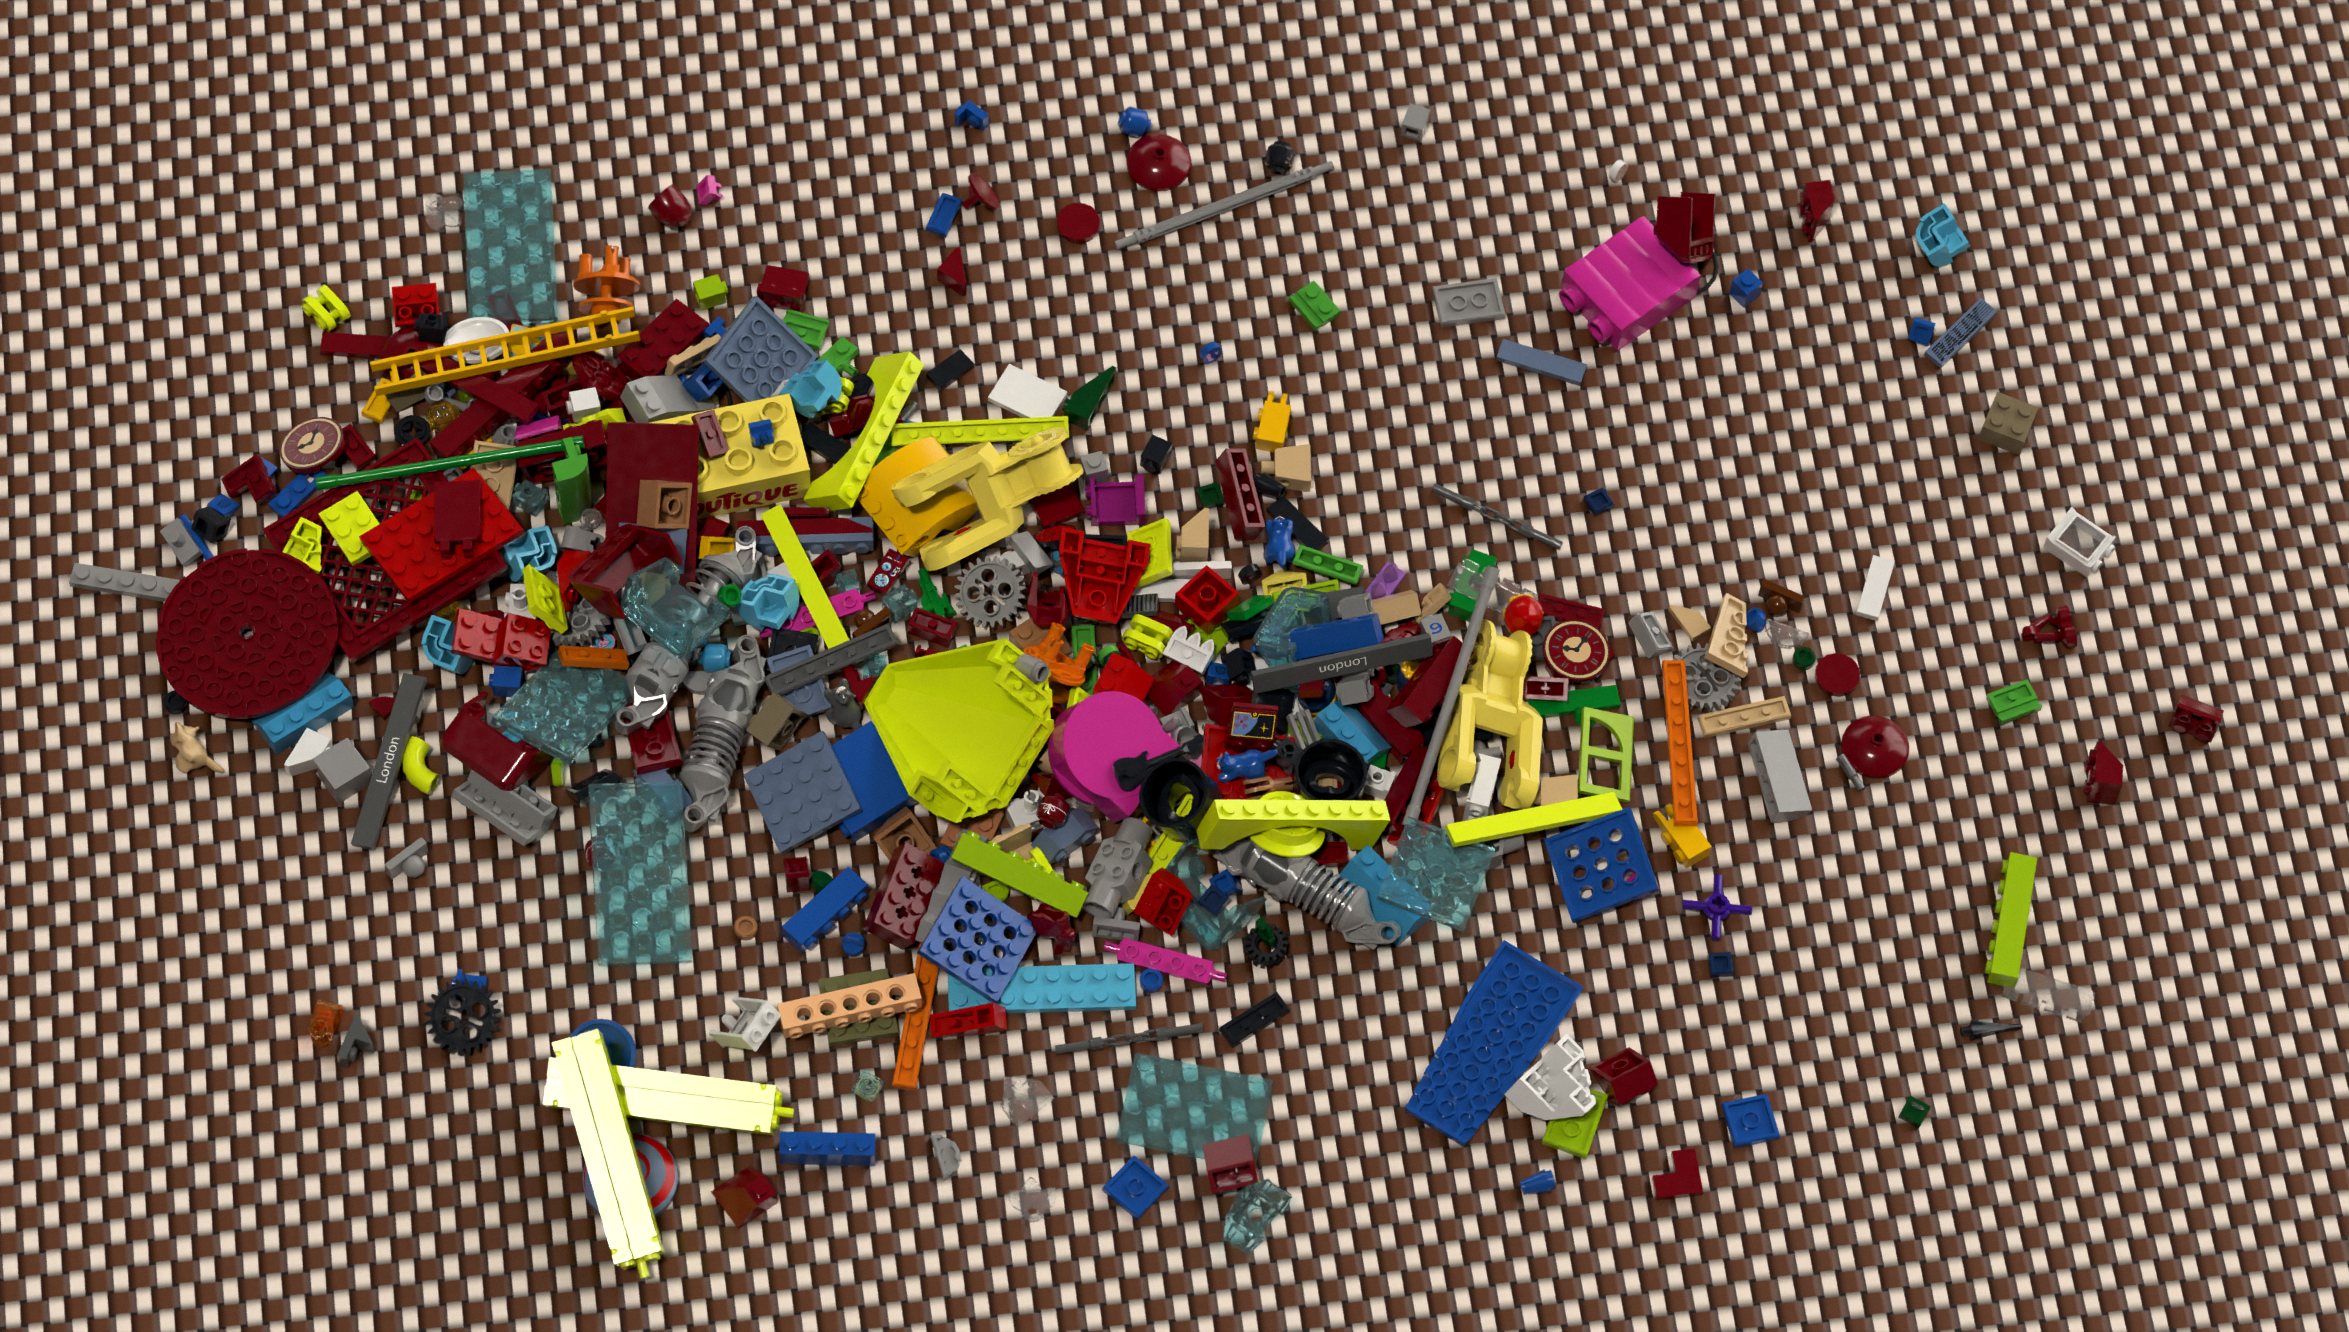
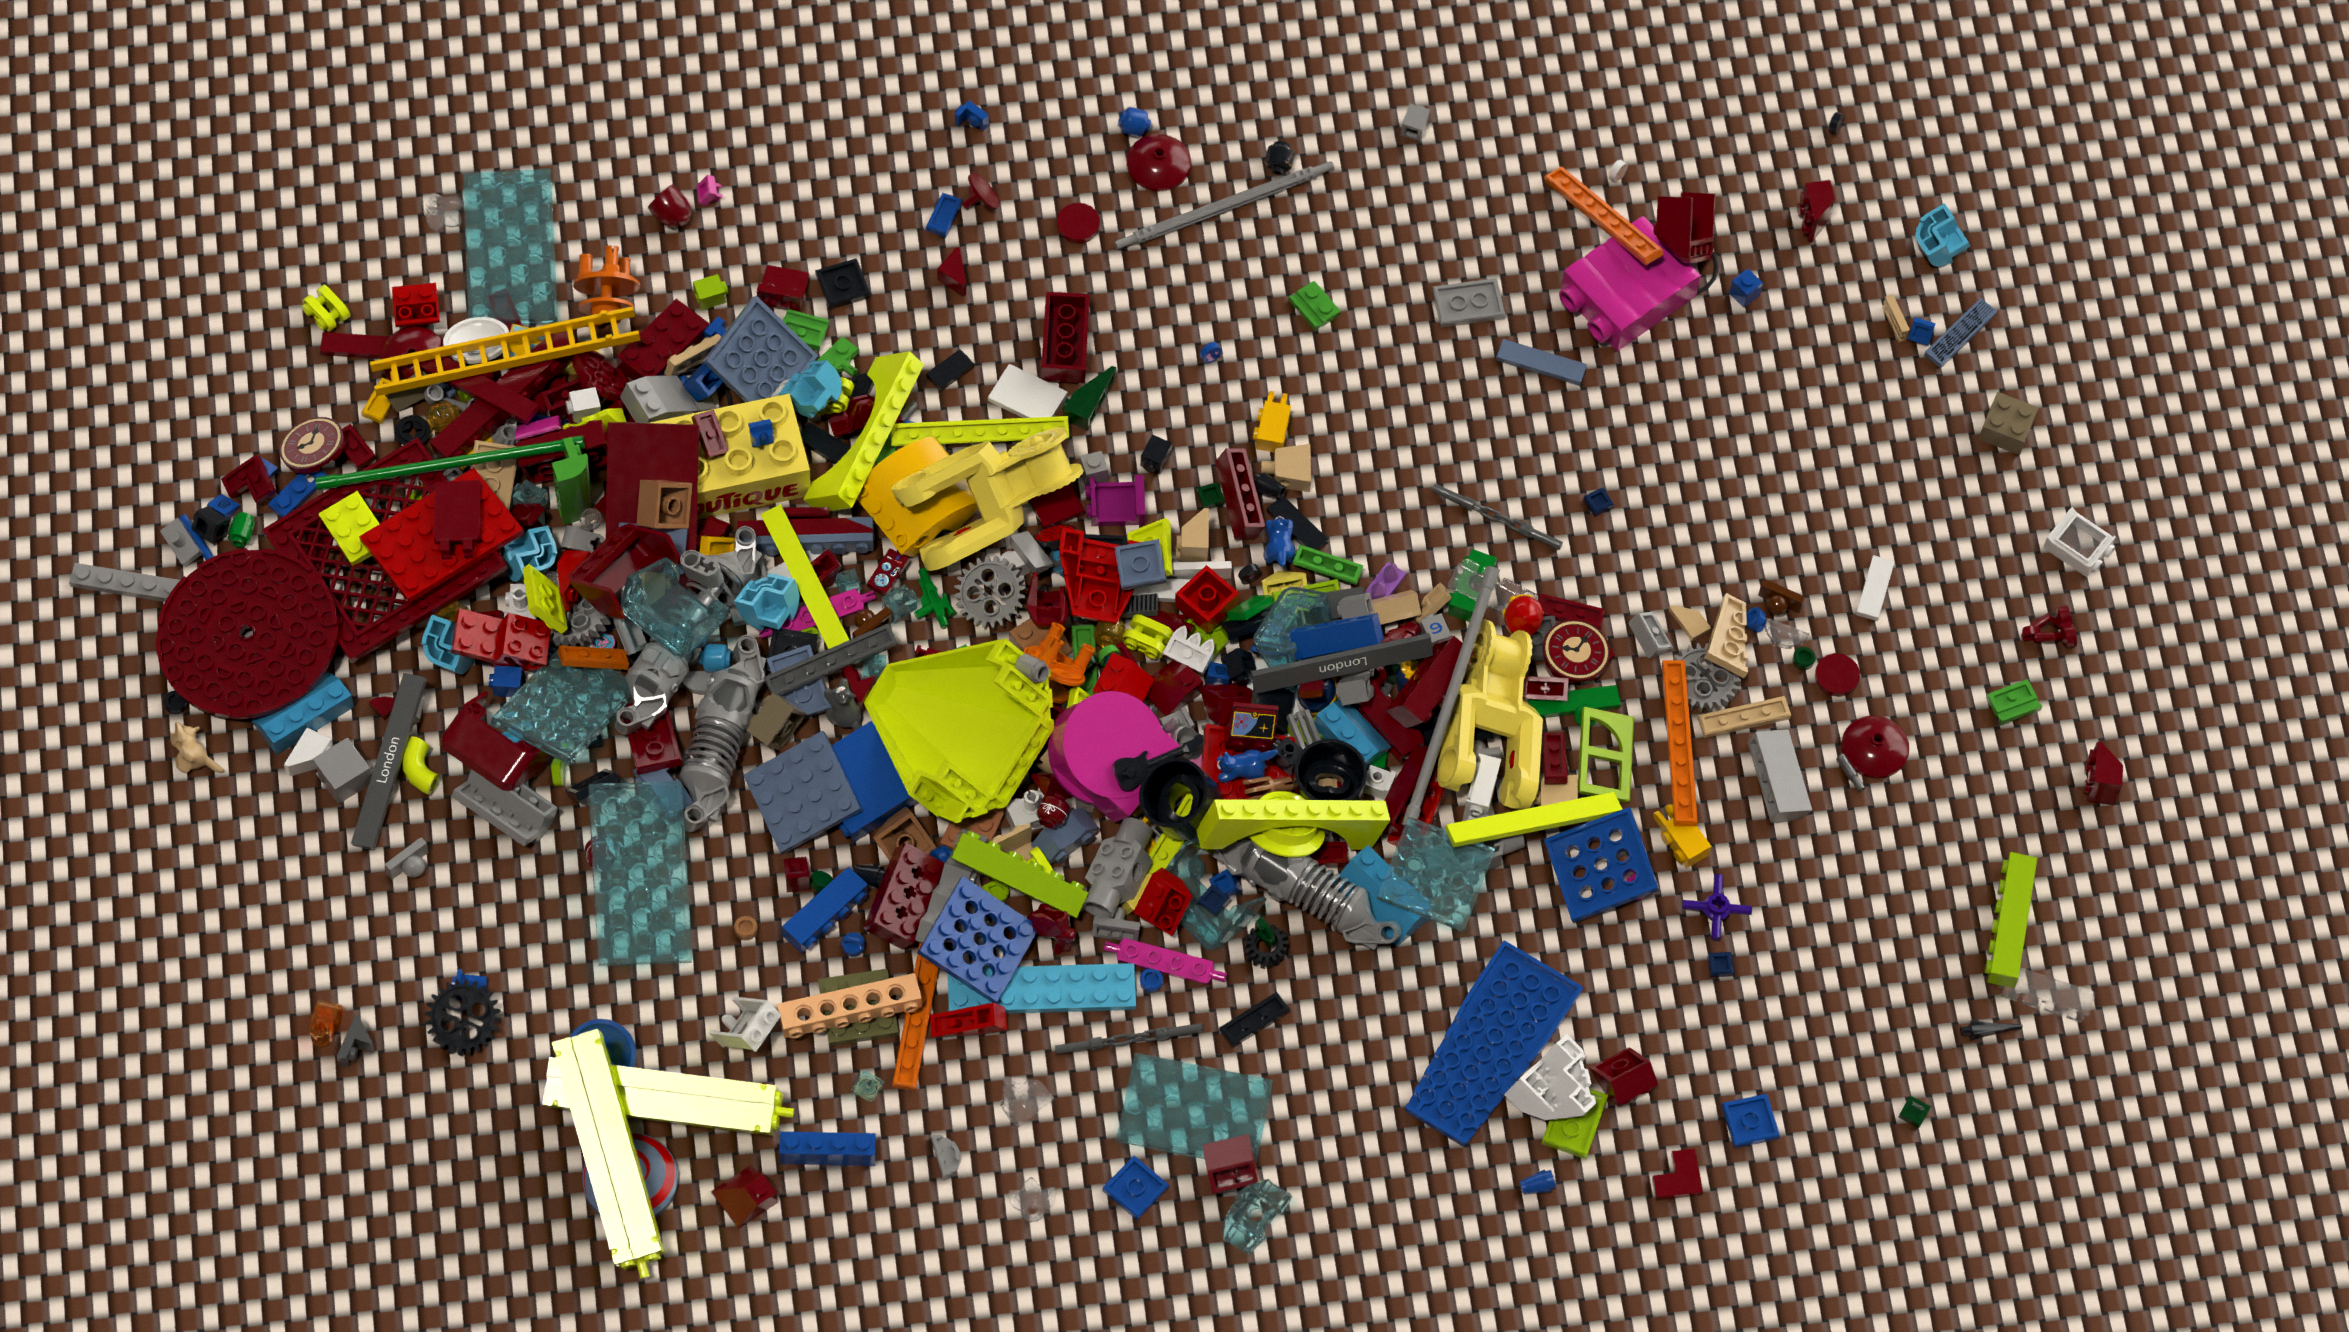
neon yellow slope [282,517,321,574] -> none
black brick [413,312,448,343] -> none
green tile [718,584,742,607] -> none
dark red slope [907,607,958,648] -> none
dark red slope [2168,694,2224,743] -> none
none -> green brick [227,512,255,547]
none -> dark red tile [510,503,545,529]
none -> light grey beam [680,550,724,588]
none -> black tile [815,258,871,310]
none -> black cone [853,865,886,889]
none -> dark red brick [1041,292,1090,383]
none -> clear yellow head [1093,618,1125,648]
none -> sand blue tile [1114,539,1167,591]
none -> dark red tile [1542,733,1568,784]
none -> orange tile [1544,166,1663,265]
none -> black tile [1828,112,1844,135]
none -> tan tile [1882,294,1910,343]

